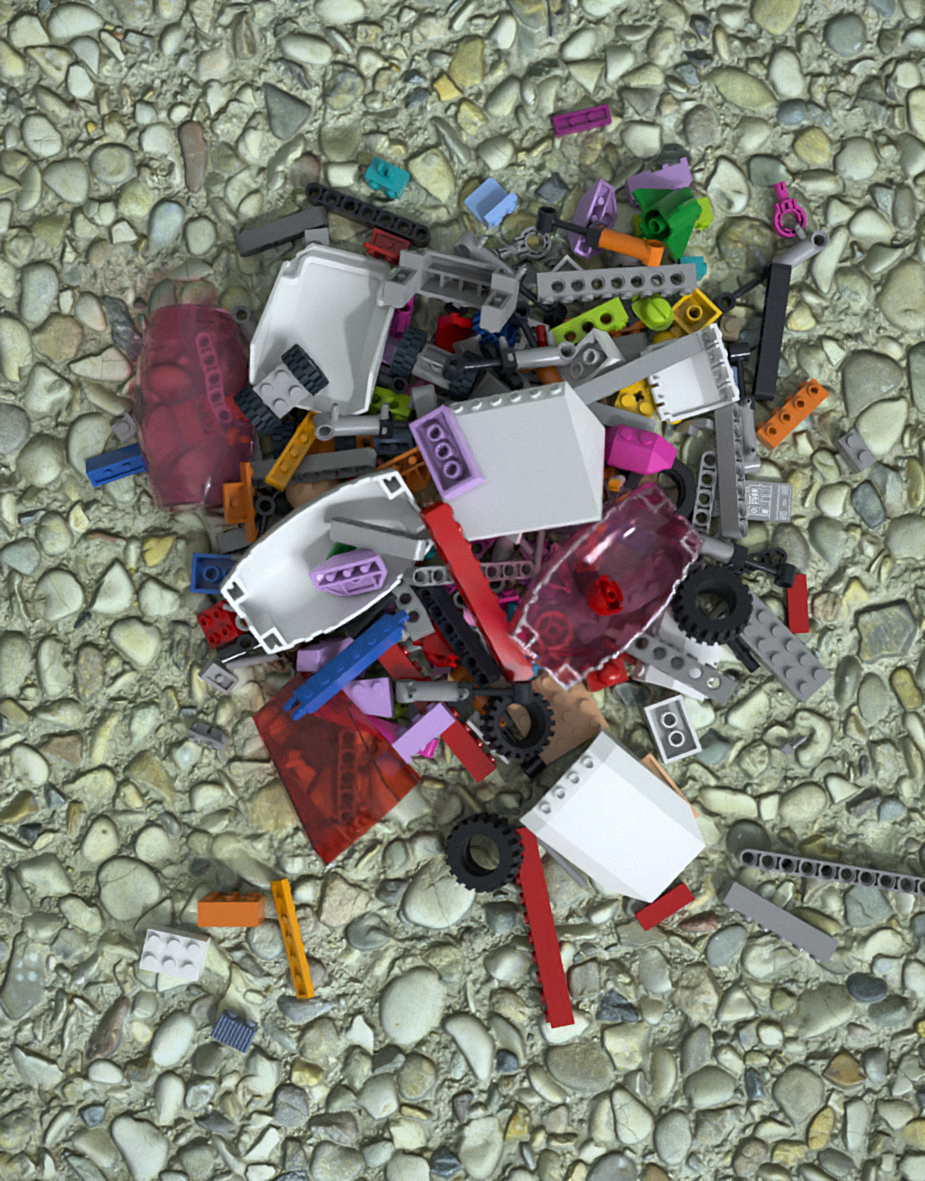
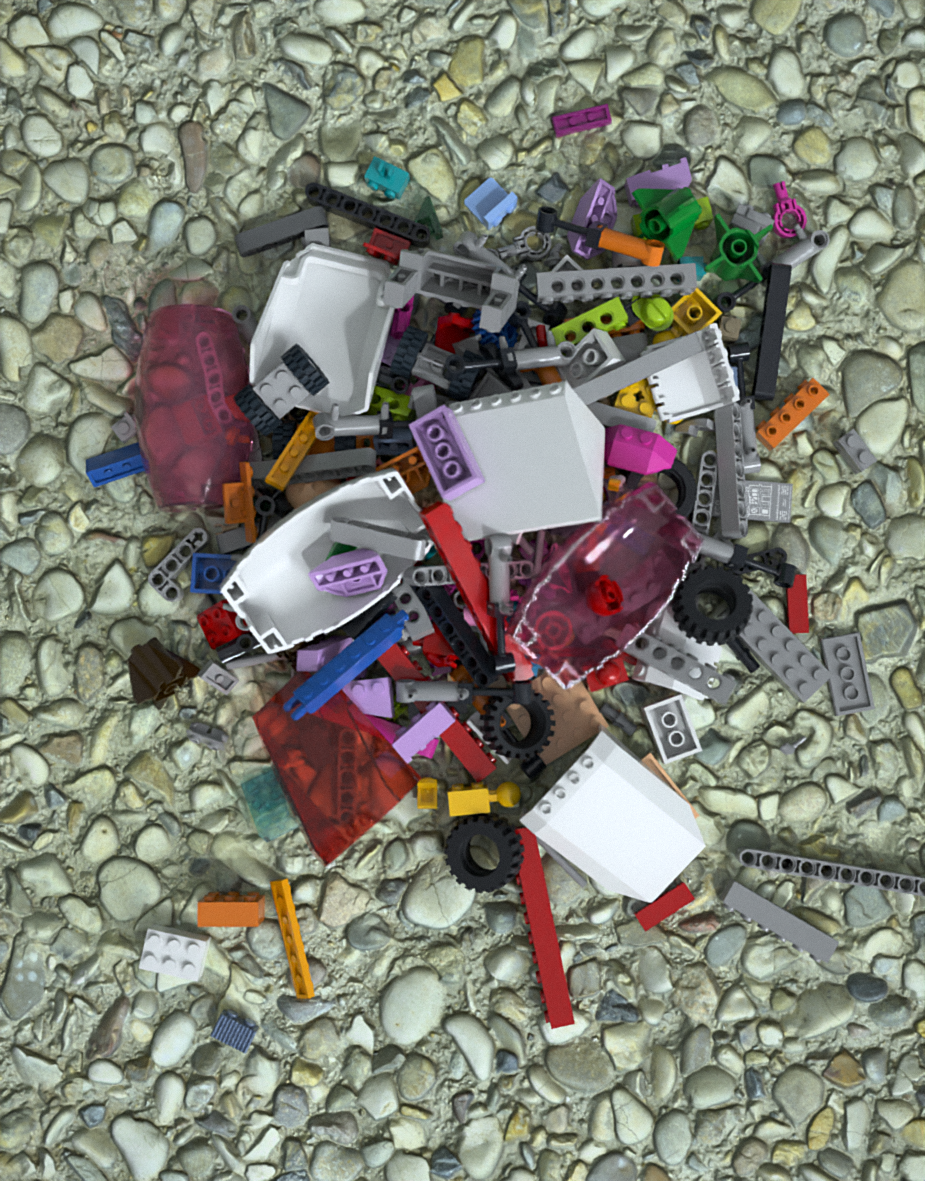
none -> dark brown brick [126,637,200,710]
none -> light grey beam [148,528,211,602]
none -> clear light blue slope [241,767,302,842]
none -> clear green slope [414,196,443,240]
none -> yellow bracket [417,777,437,809]
none -> yellow brick [448,781,521,816]
none -> light grey piece [485,535,515,674]
none -> dark grey pin [599,702,637,736]
none -> green brick [704,213,773,283]
none -> light grey brick [728,204,775,246]
none -> light grey tile [819,632,875,716]

